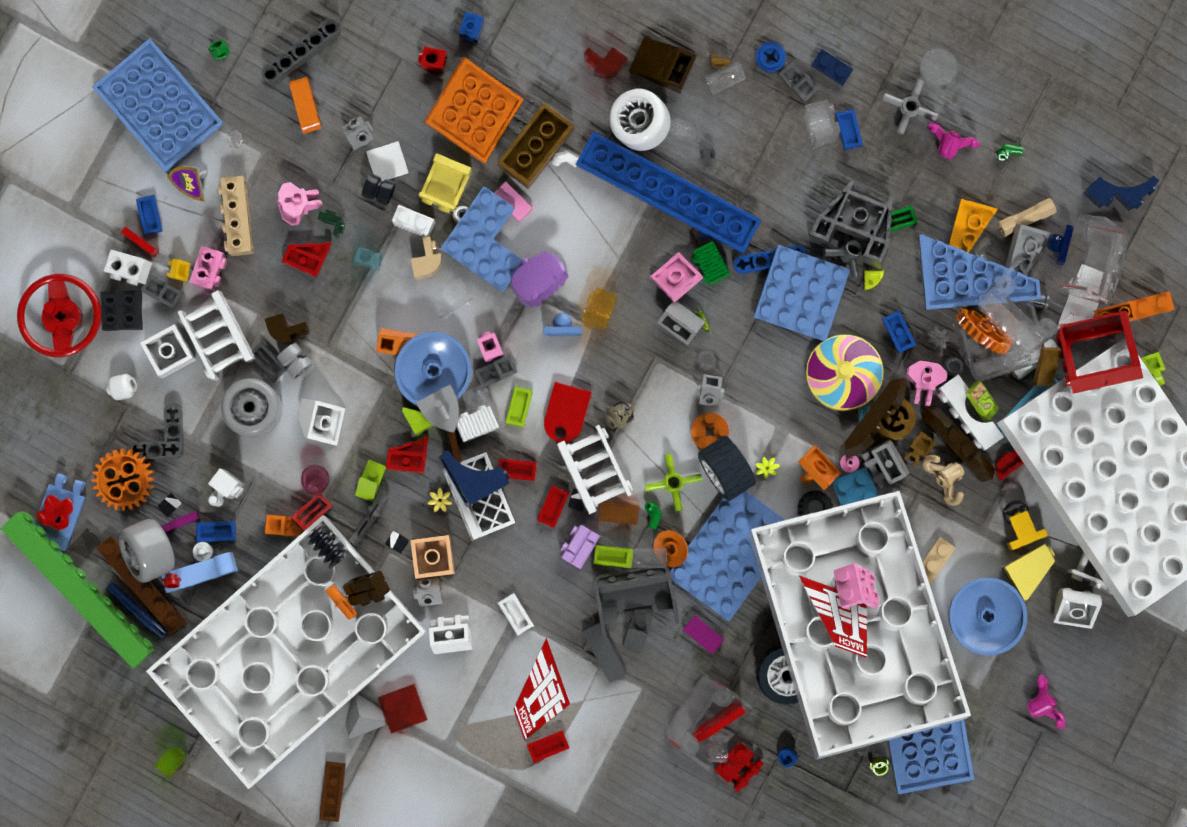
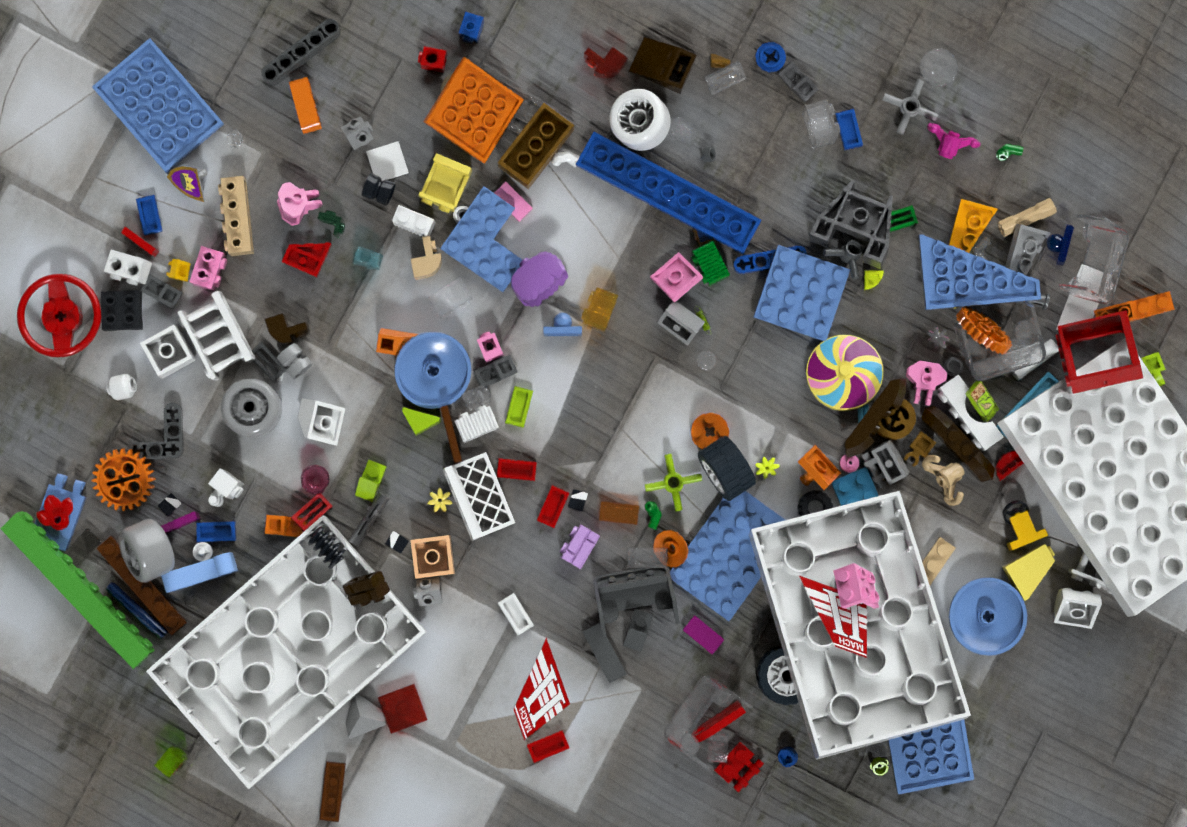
red plate [162,574,182,588] -> none
green tile [208,40,230,60] -> none
orange axle [324,584,357,620] -> none
red wing [386,436,429,474] -> none
light grey shield [416,385,459,433] -> none
white brick [429,614,472,654] -> none
dark blue arch [439,450,509,507] -> none
red tile [544,382,592,443] -> none
white fence [557,425,633,515] -> none
lime tile [593,545,634,568] -> none
dark tan head [606,400,635,429] -> none
light grey brick [696,374,725,407] -> none
dark blue plate [811,49,854,86] -> none
blue plate [881,311,916,354] -> none
clear windscreen [977,259,1074,355] -> none
dark pink piece [1027,674,1066,729] -> none
pearl gold tile [1033,347,1061,386] -> none
dark blue arch [1083,176,1159,211] -> none

